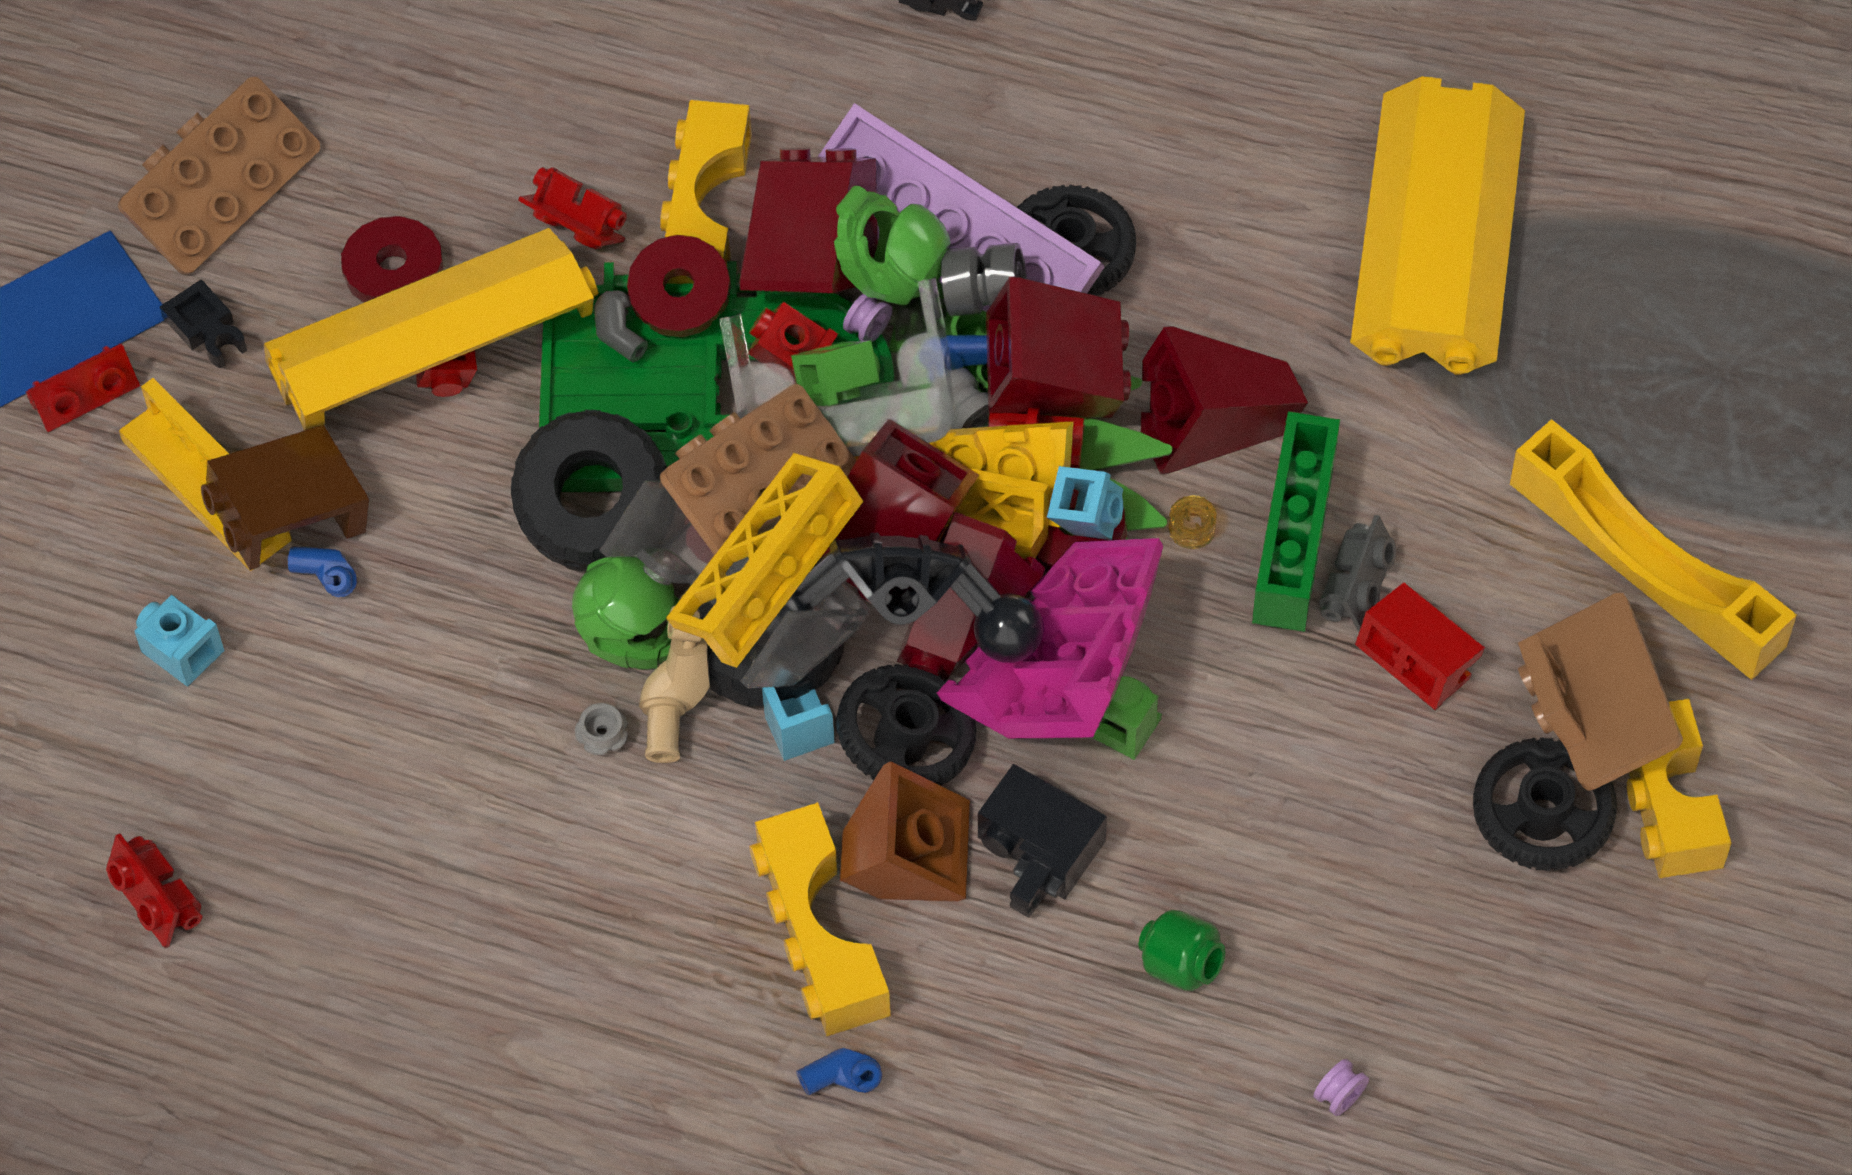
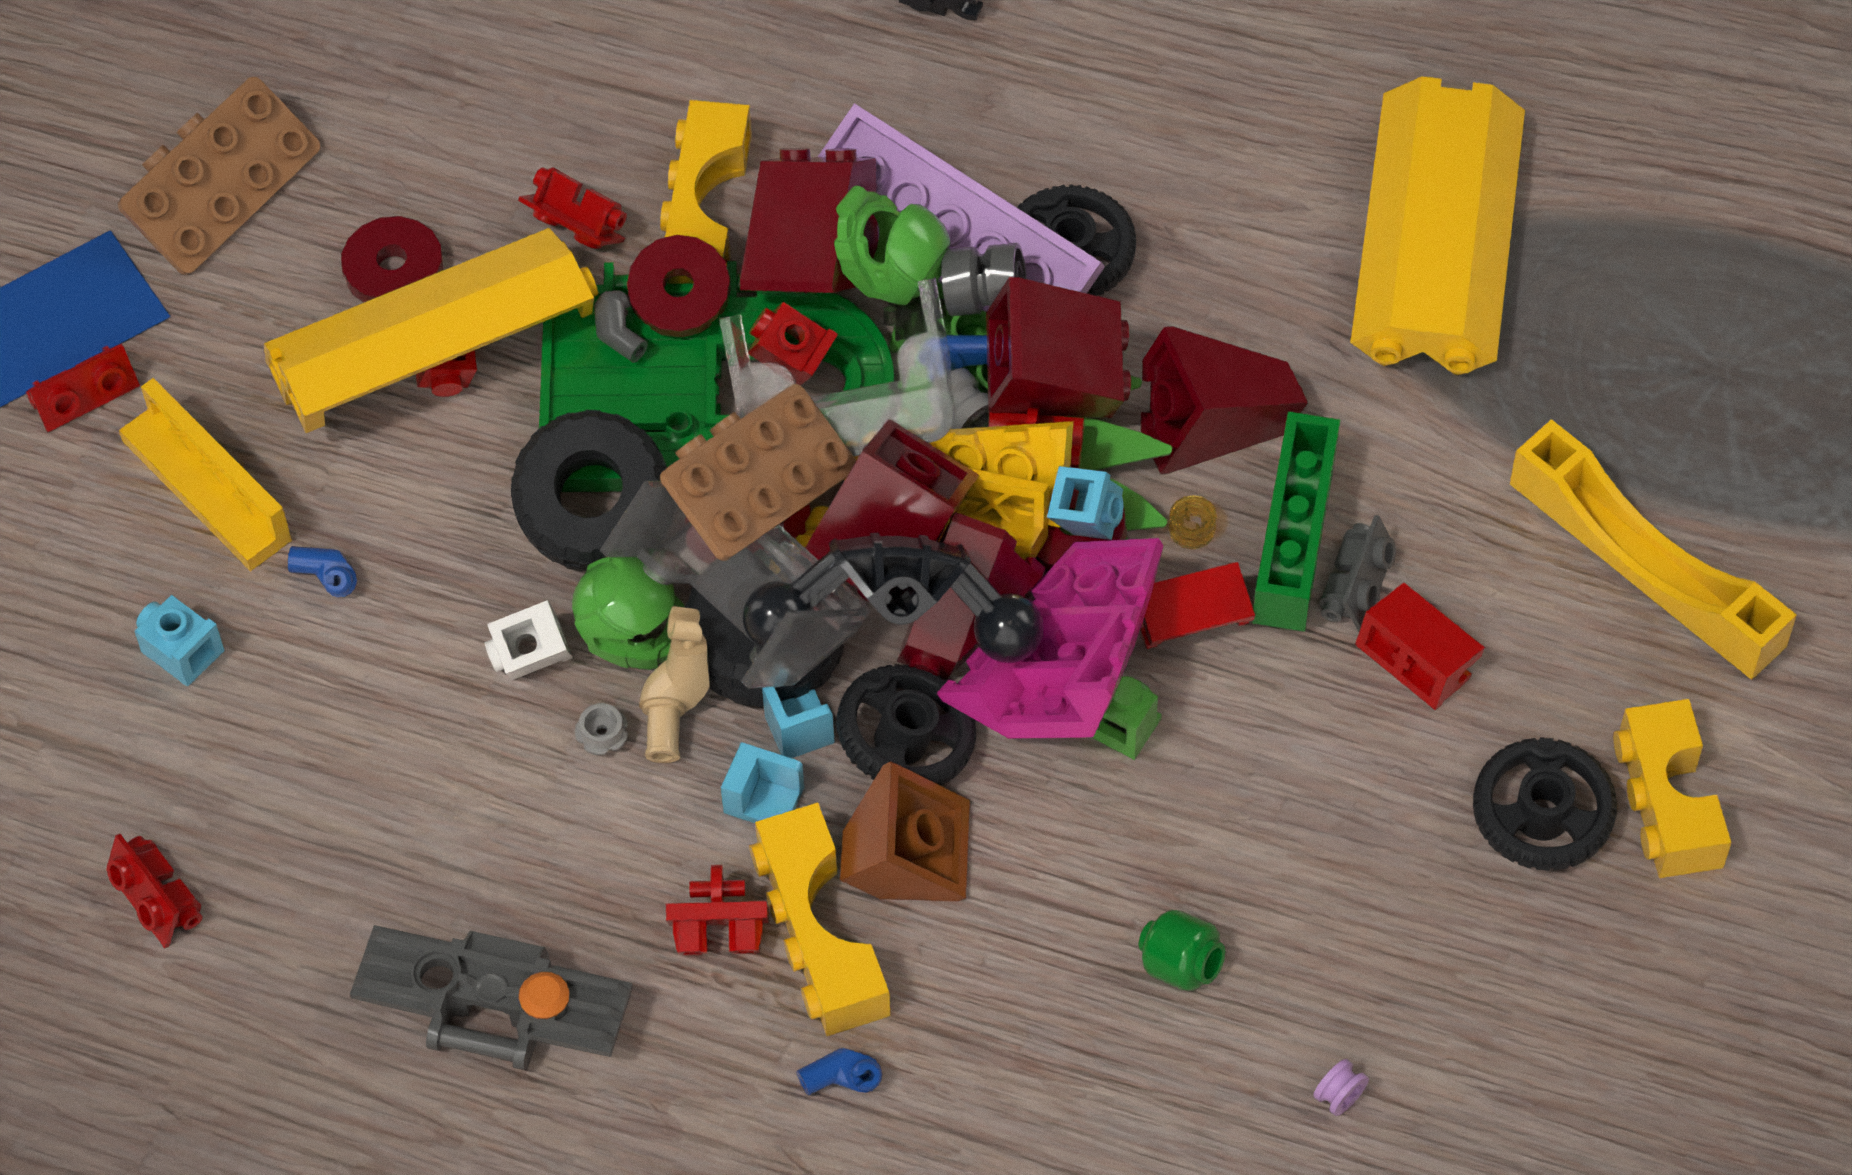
black plate [159,279,247,368] -> none
reddish brown panel [201,425,369,570] -> none
yellow fence [666,453,863,668] -> none
bright green brick [791,340,880,406] -> none
lavender bush [843,294,892,342] -> none
black hinge [978,764,1107,918] -> none
medium nougat bracket [1518,593,1683,791] -> none
none -> dark grey piece [350,925,633,1071]
none -> white brick [484,600,573,680]
none -> red hips [666,864,769,955]
none -> medium azure panel [721,742,805,823]
none -> red hinge [1140,562,1255,649]

